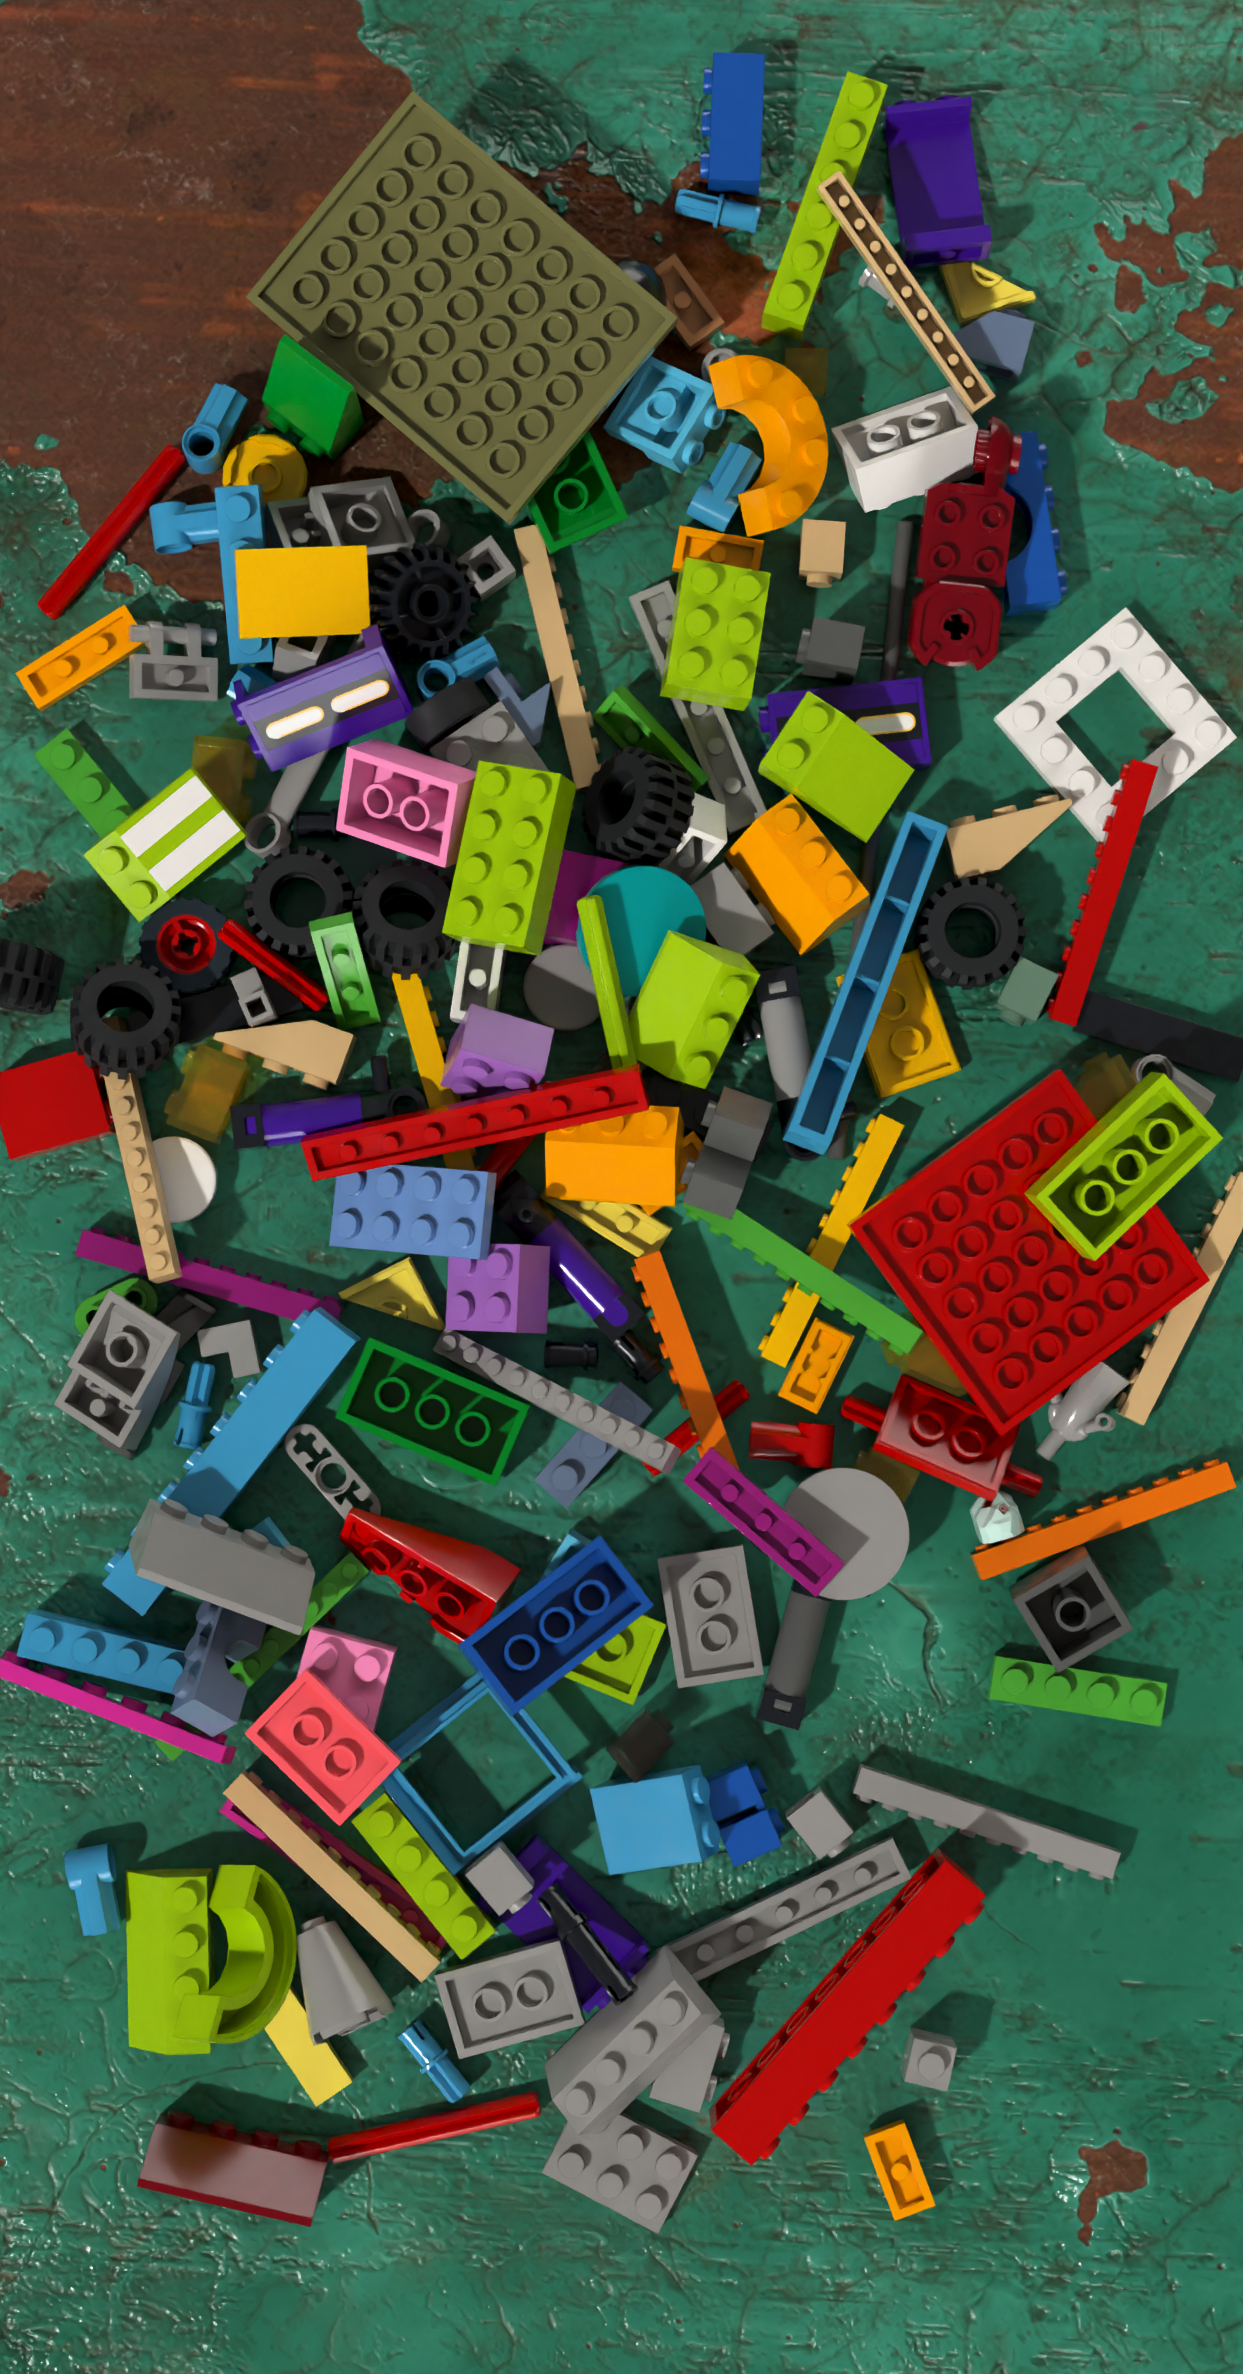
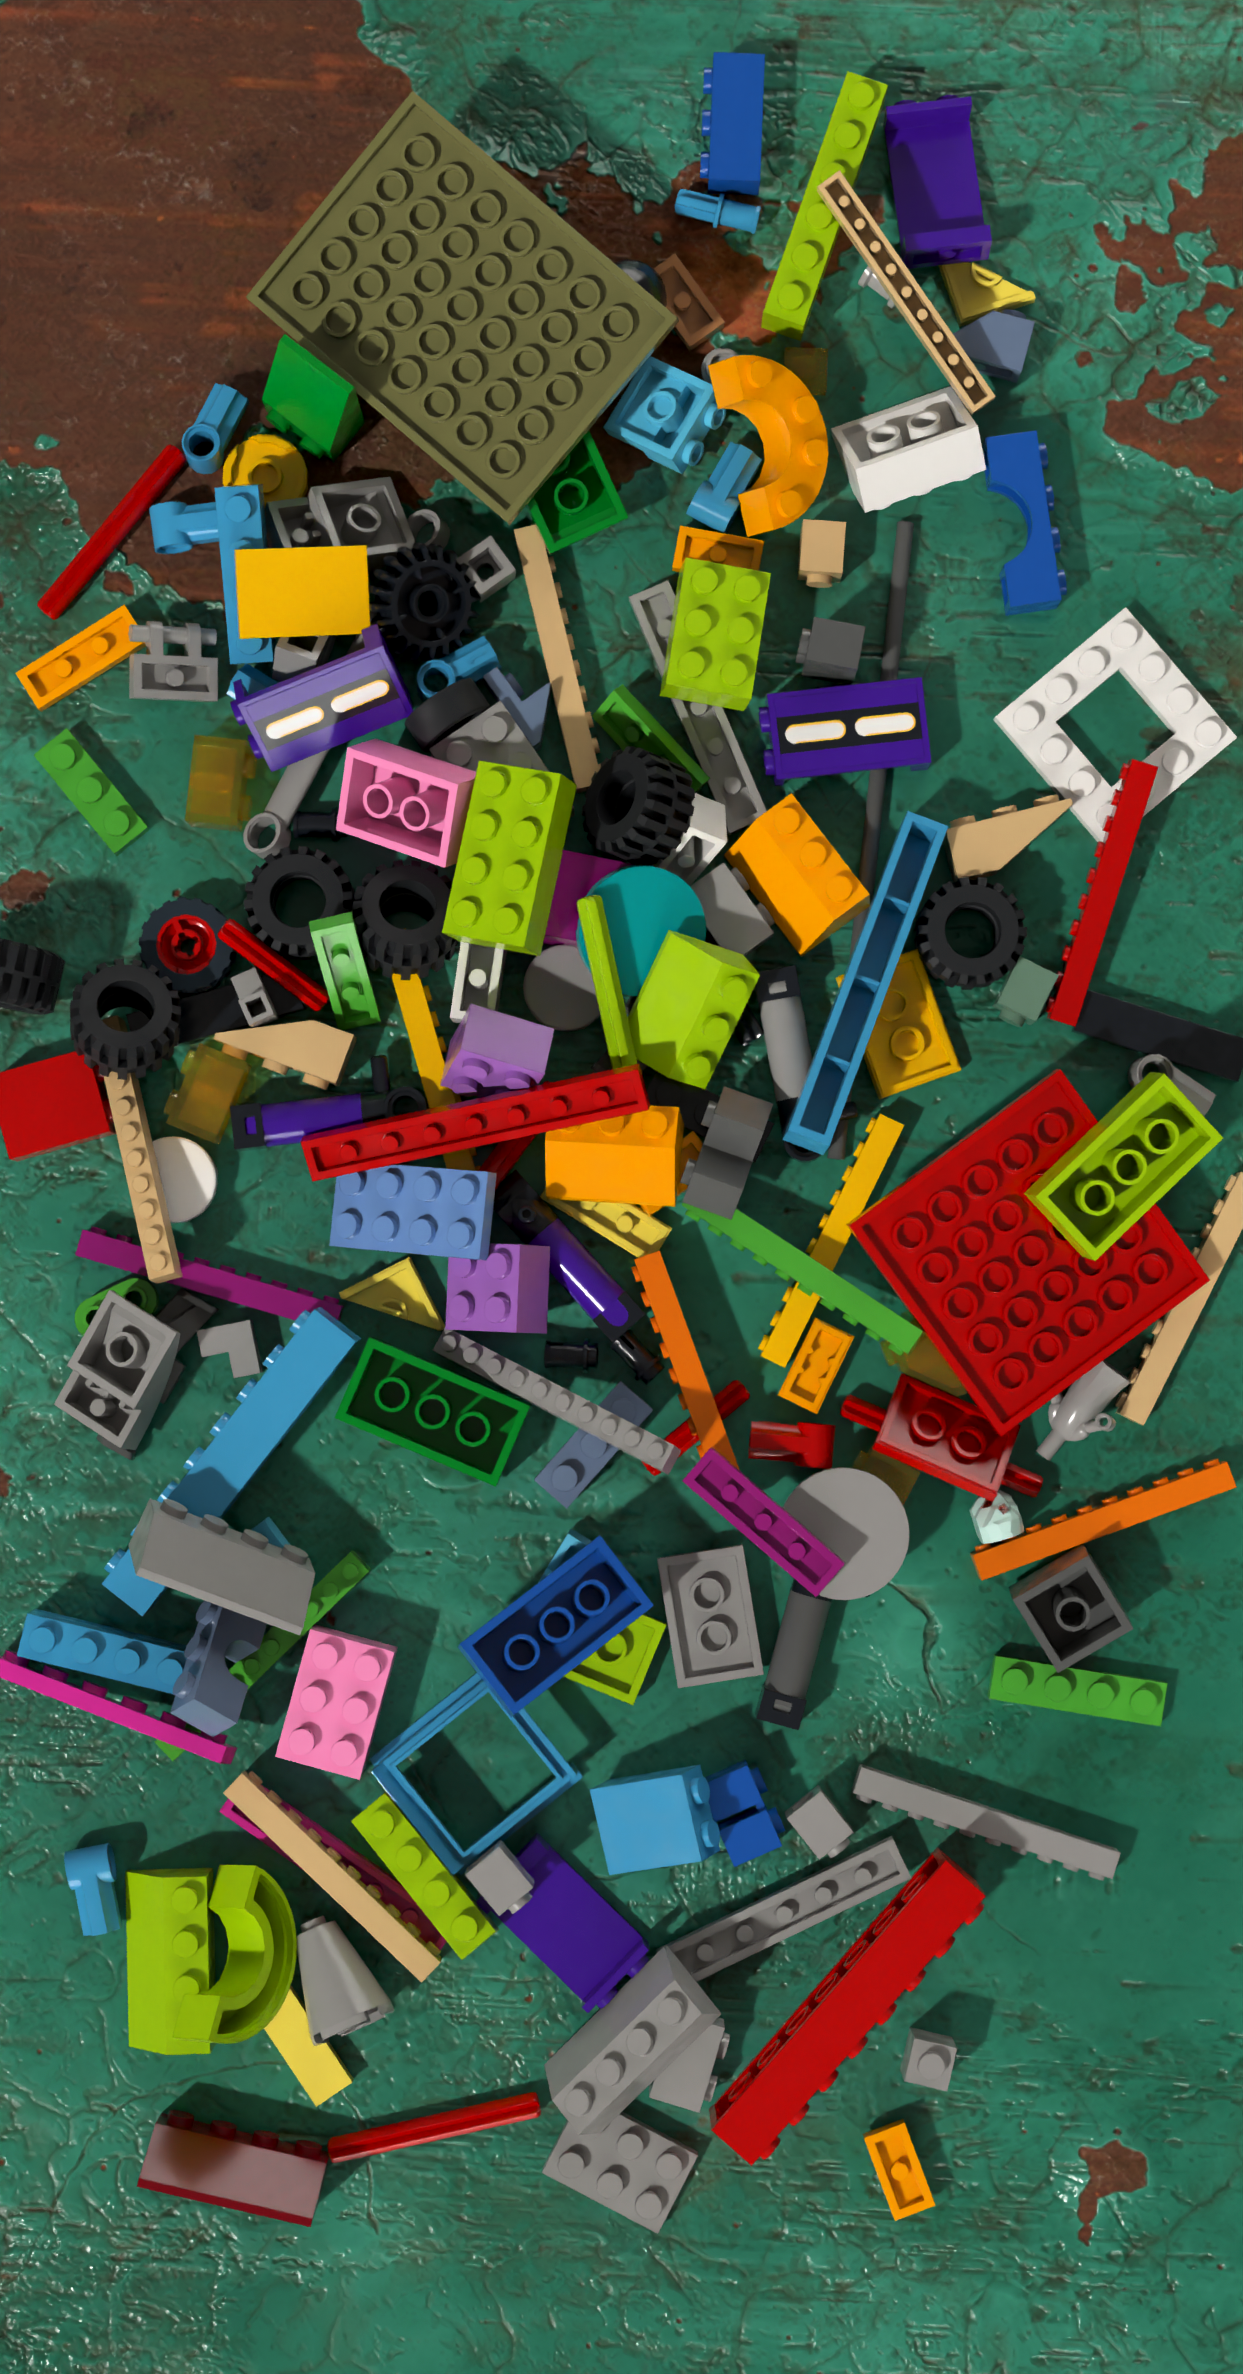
slope [83,766,248,923] -> none
dark azure axle [173,1361,215,1449] -> none
coral plate [244,1668,402,1826] -> none
light grey beam [285,1423,382,1520] -> none
red wedge [339,1507,521,1644] -> none
dark azure axle [398,2019,470,2103] -> none
light grey plate [434,1937,586,2059] -> none
black pin [536,1883,638,2006] -> none
clear smoke slope [606,1705,675,1784] -> none
lime slope [758,691,914,843] -> none
dark red brick [907,414,1022,671] -> none
clear yellow slope [1073,1052,1137,1122] -> none

